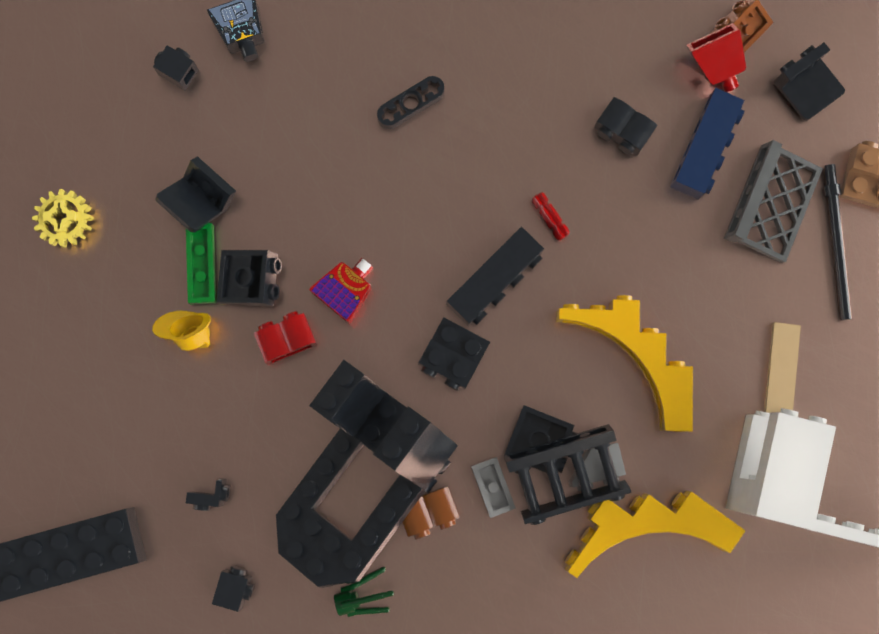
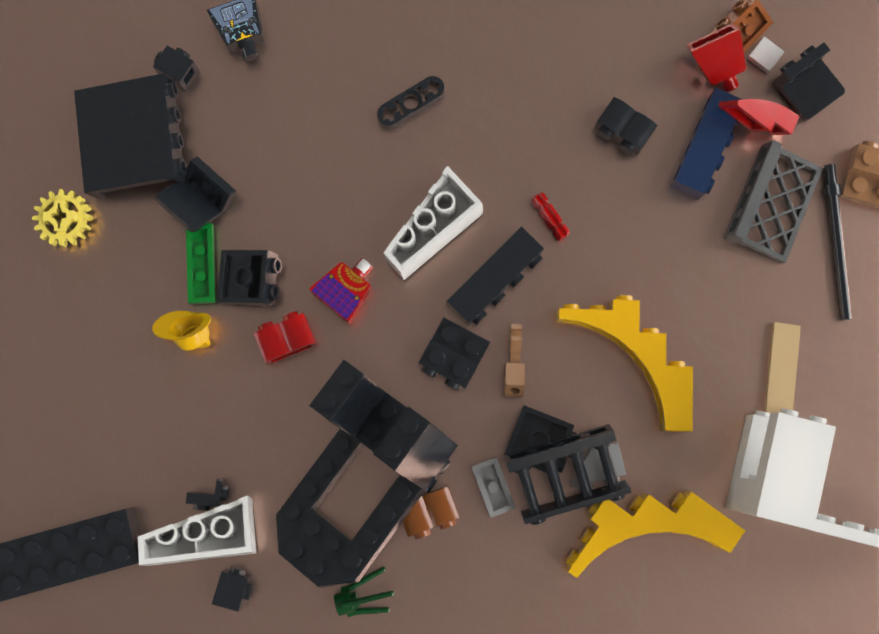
none -> black panel [74,73,187,198]
none -> white wedge [138,496,256,566]
none -> white wedge [383,166,483,280]
none -> medium nougat piece [504,324,525,397]
none -> slope [718,99,799,135]
none -> white tile [747,36,785,74]

